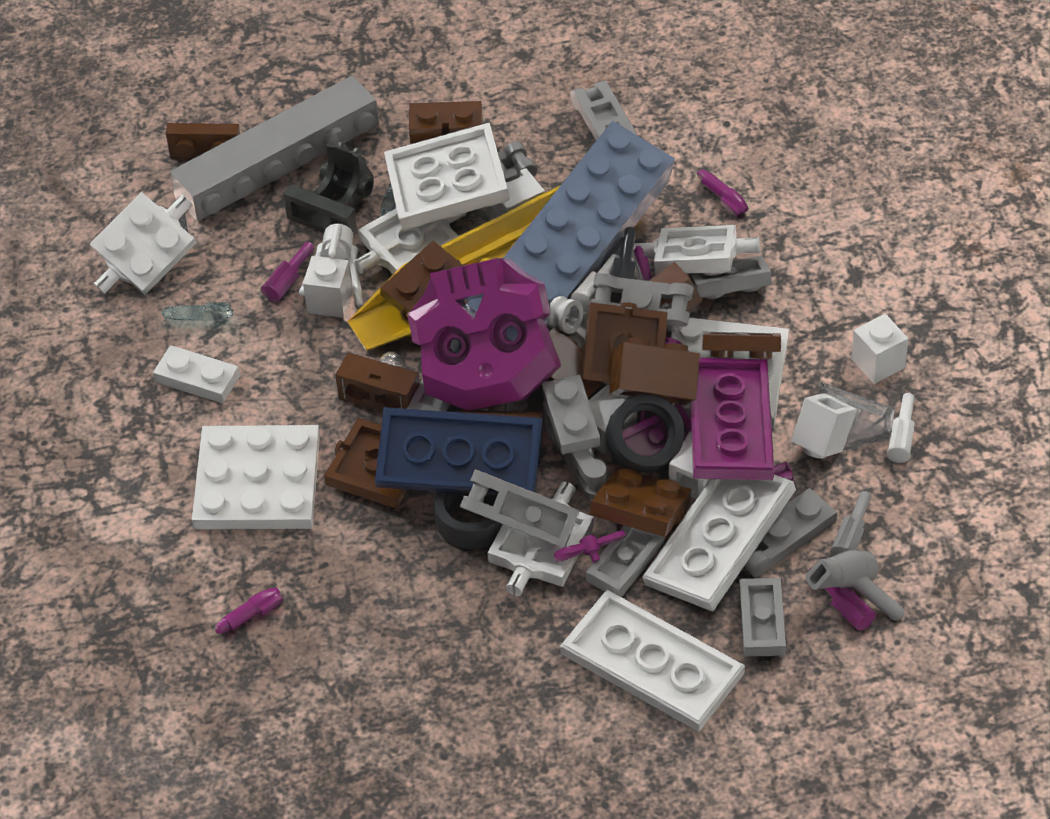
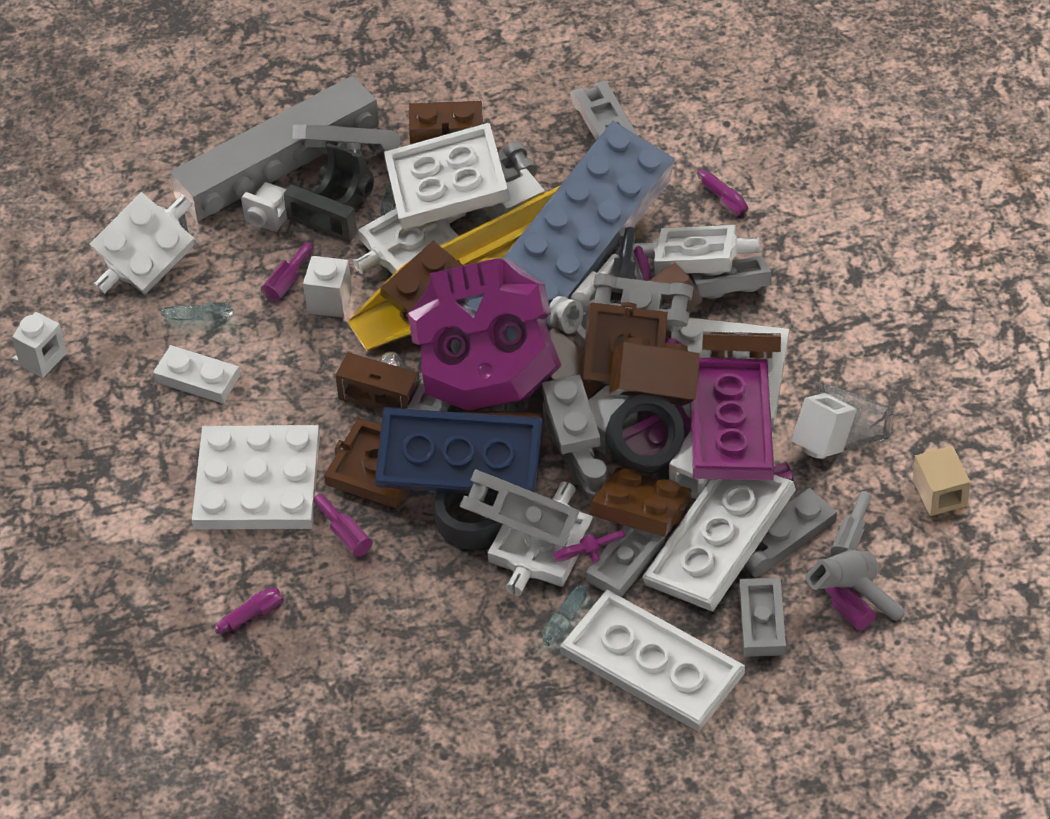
reddish brown plate [166,123,241,159] -> none
white plant [299,224,363,308] -> none
white brick [851,314,908,384] -> none
white axle [887,393,915,463] -> none
none -> white brick [12,312,67,378]
none -> white bracket [241,182,287,233]
none -> light grey plate [292,124,401,152]
none -> magenta axle [313,494,373,557]
none -> clear light blue piece [542,584,588,646]
none -> tan brick [913,446,971,516]

